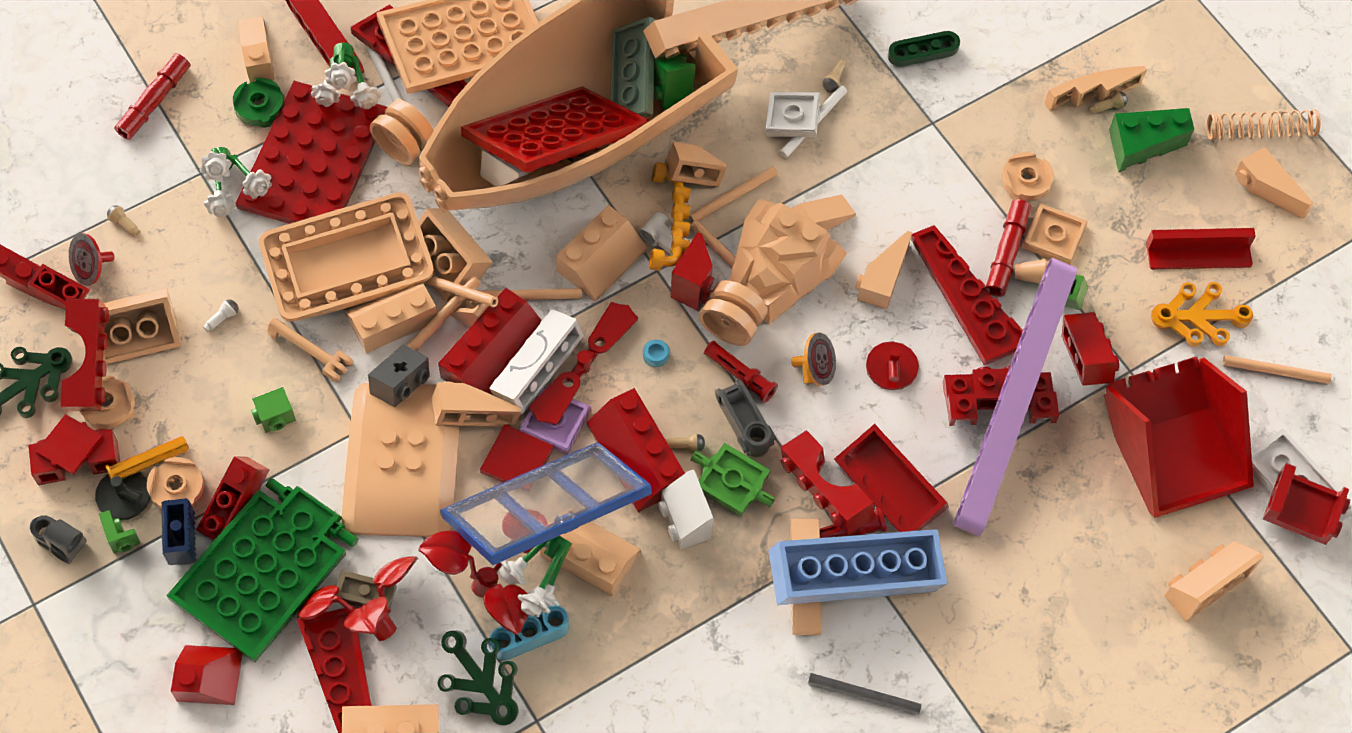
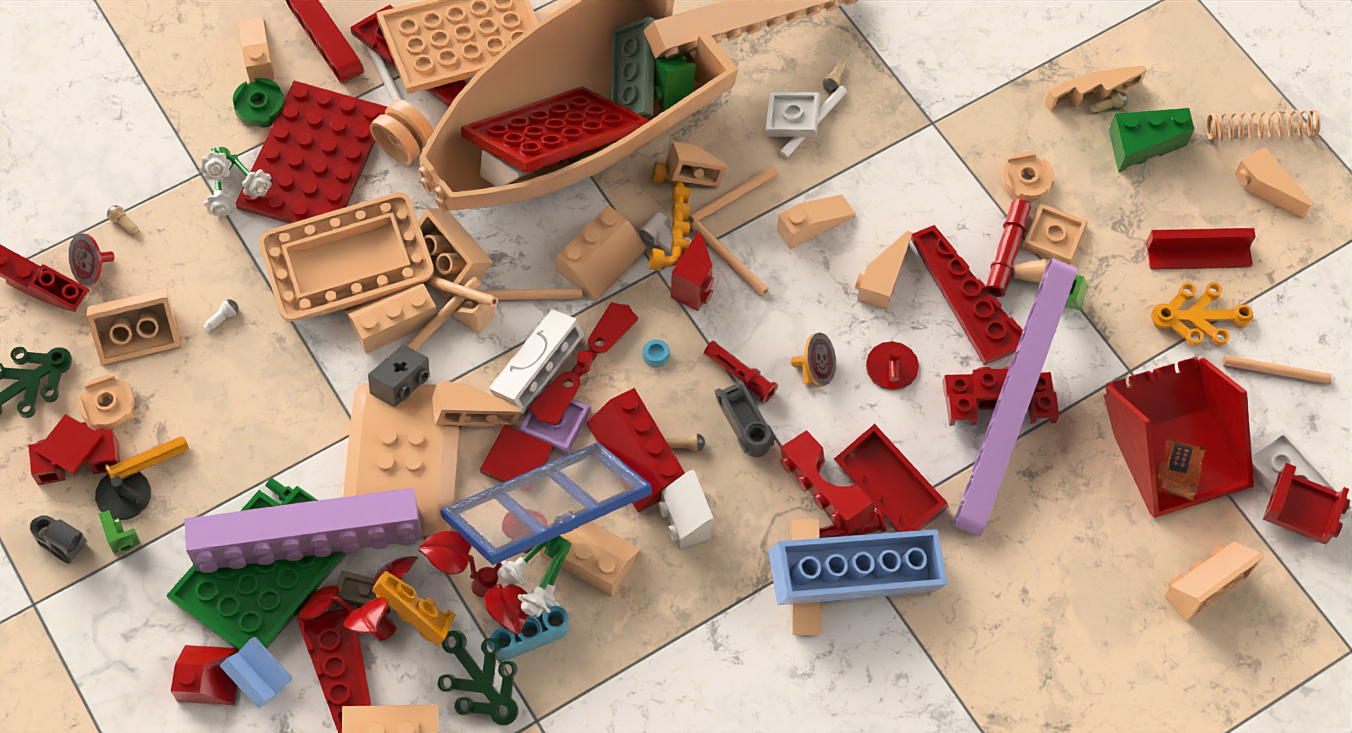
red arch [60,299,109,411] -> none
red piece [114,53,191,140] -> none
light nougat plate [147,457,205,509] -> none
dark blue brick [161,498,197,565] -> none
red slope [196,456,270,540] -> none
bright green brick [251,387,296,433] -> none
light nougat hinge [267,318,354,382] -> none
white plant [311,43,381,109] -> none
red slope [438,288,542,395] -> none
bright green plate [690,443,775,517] -> none
light nougat wheel [699,280,768,346] -> none
light nougat wedge [729,199,847,324] -> none
flat silver bar [808,673,922,715] -> none
dark green plate [888,31,960,67] -> none
red brick [1061,312,1119,386] -> none
none -> lavender brick [184,488,422,573]
none -> light blue panel [220,637,292,709]
none -> light orange wing [372,571,456,647]
none -> clear orange brick [1157,439,1207,501]

